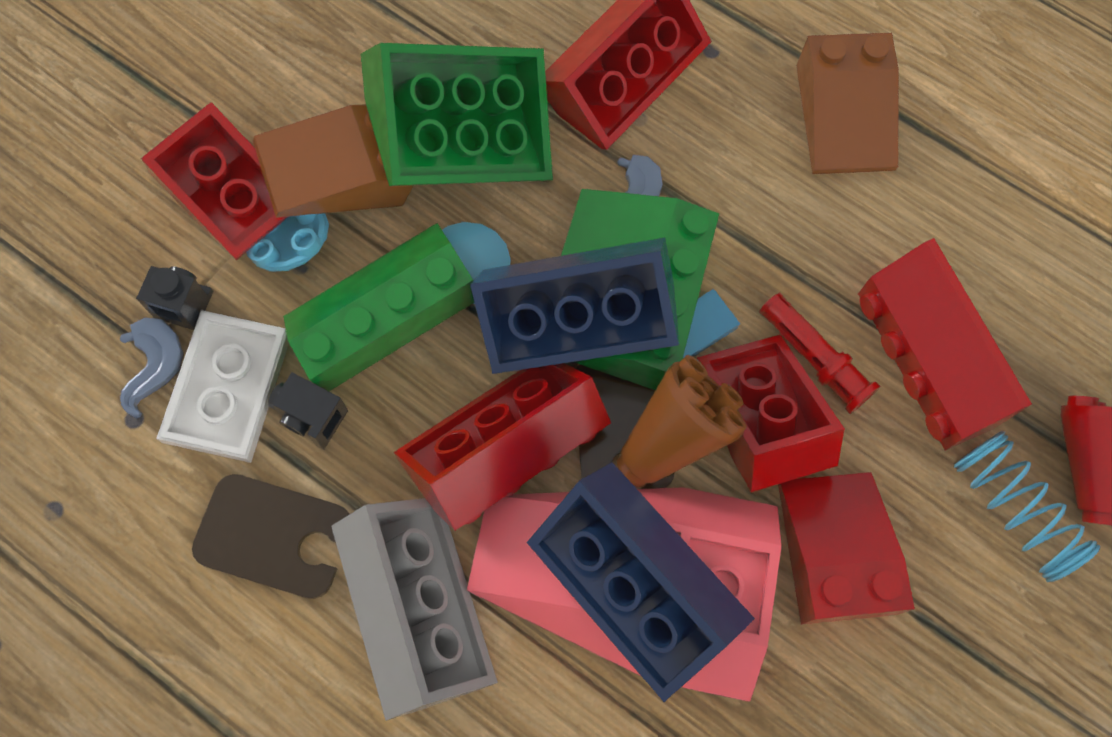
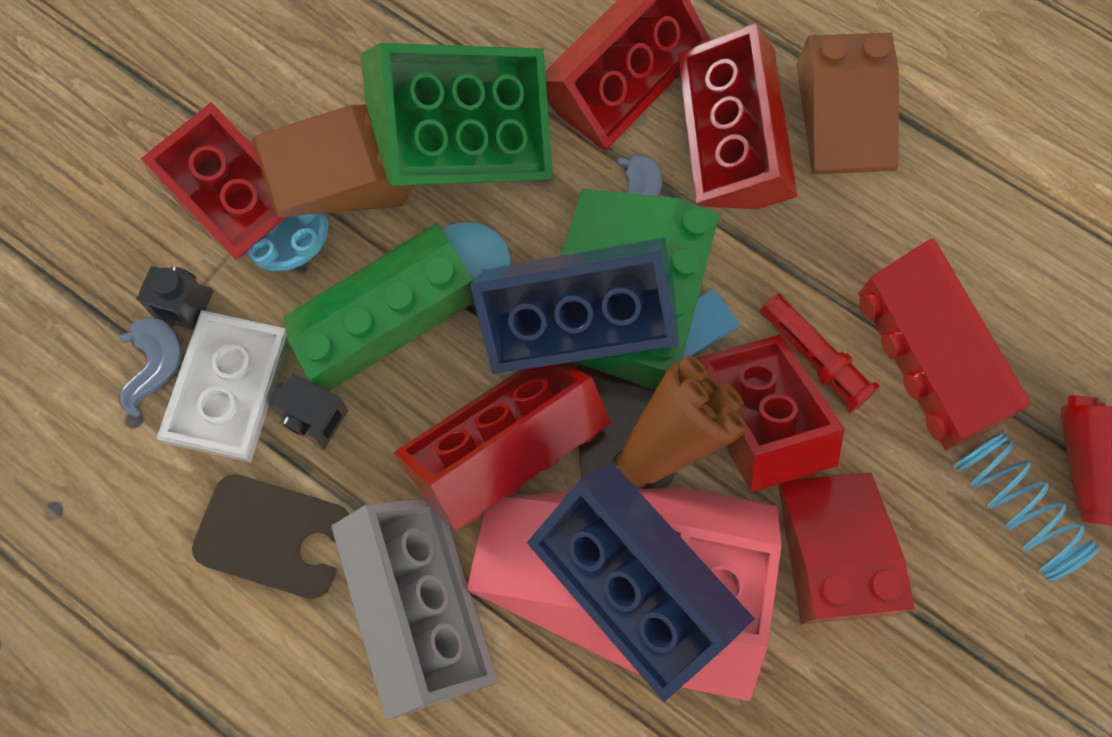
none -> red slope [678,23,798,210]

